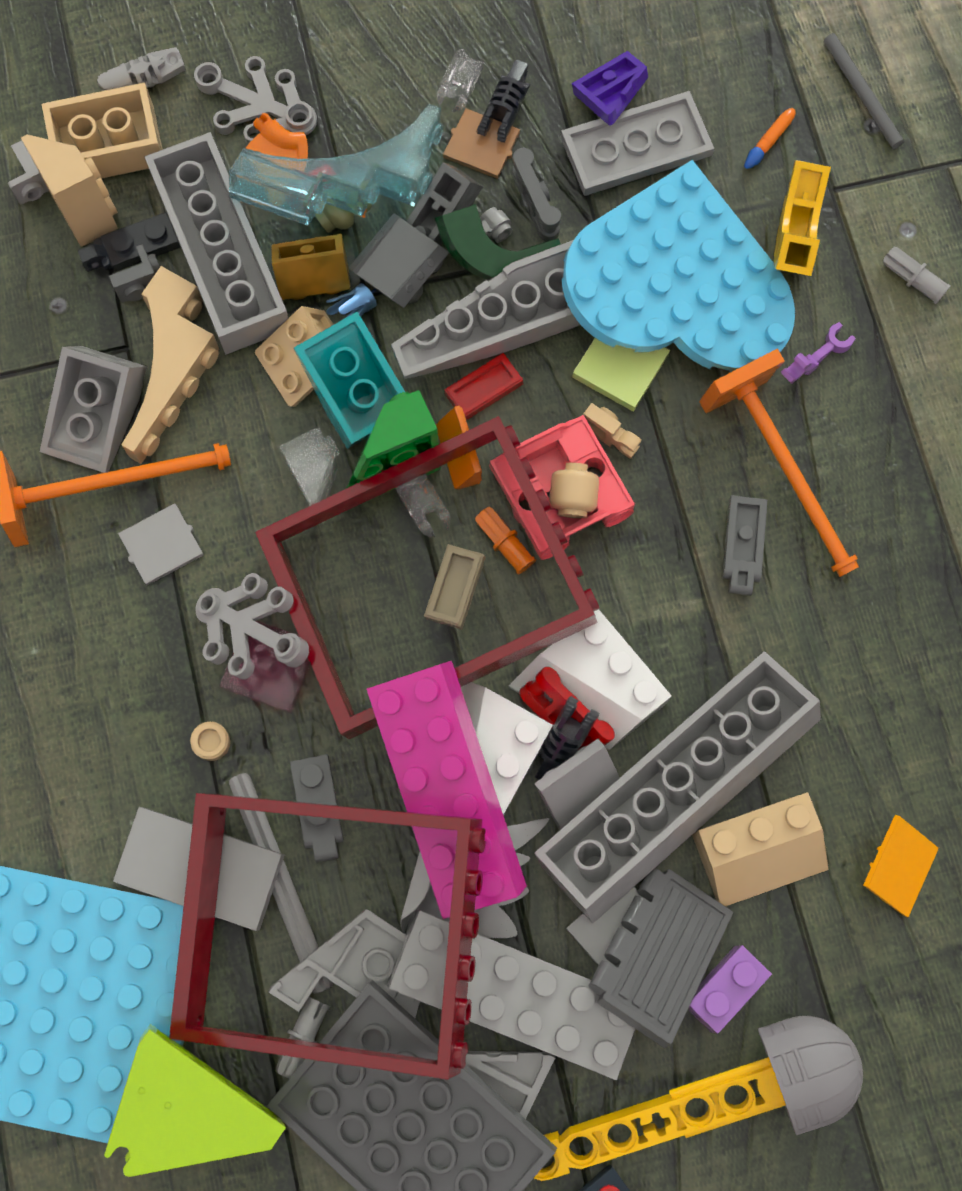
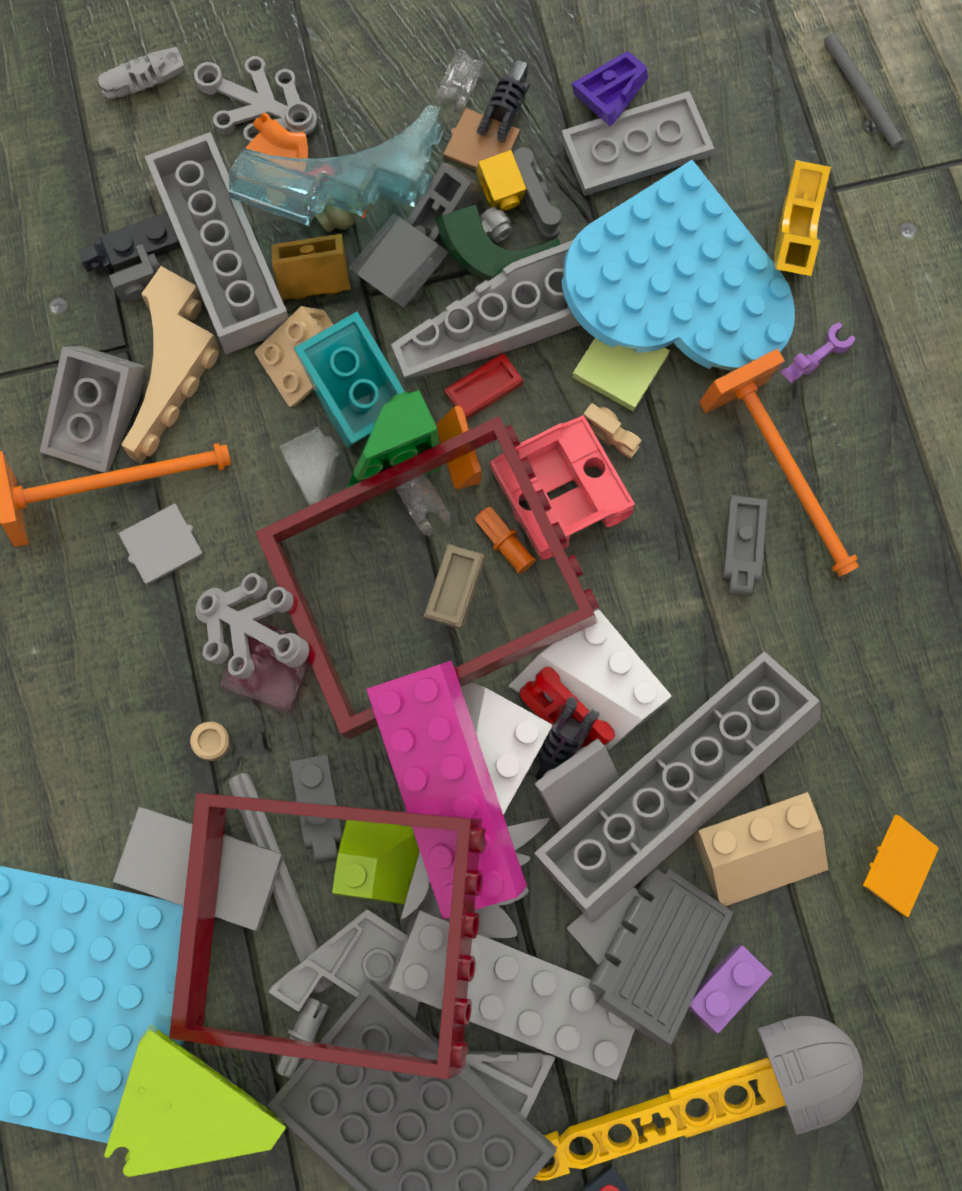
light grey bracket [8,140,49,204] -> none
tan slope [21,135,118,247] -> none
tan brick [42,82,163,179] -> none
flat silver piece [326,283,377,317] -> none
tan head [549,463,599,518] -> none
orange piece [744,108,796,169] -> none
light grey axle [883,247,951,304] -> none
none -> lime slope [332,820,420,905]
none -> yellow brick [476,150,526,211]

